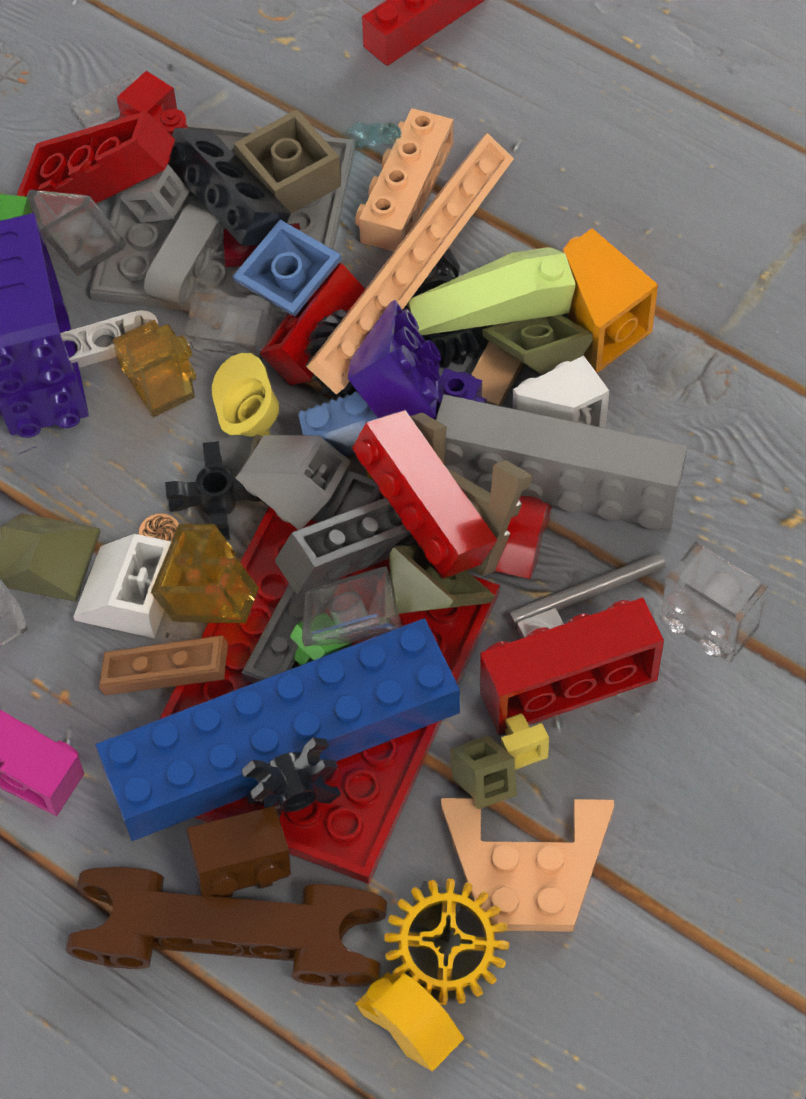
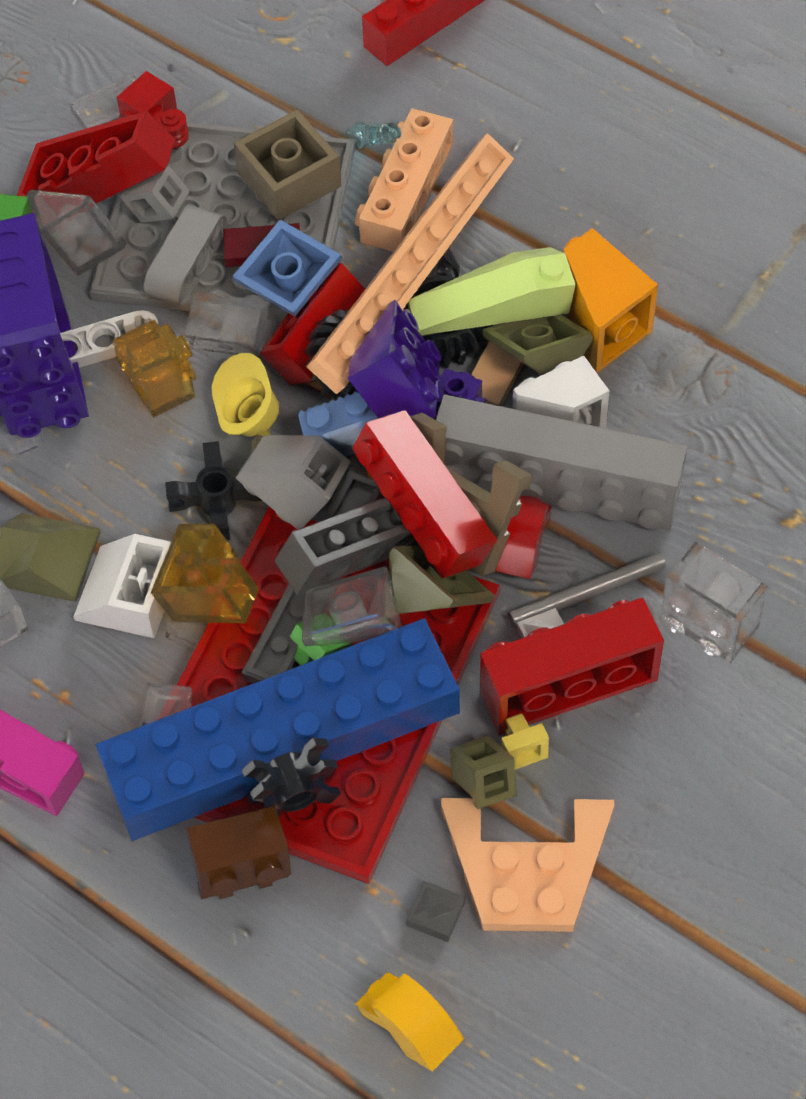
reddish brown piece [66,867,388,987] -> none
medium nougat tile [99,635,228,695] -> none
tile [139,513,182,549] -> none
black brick [168,128,291,245] -> none
yellow gear [384,878,509,1006] -> none
none -> clear tile [141,683,193,726]

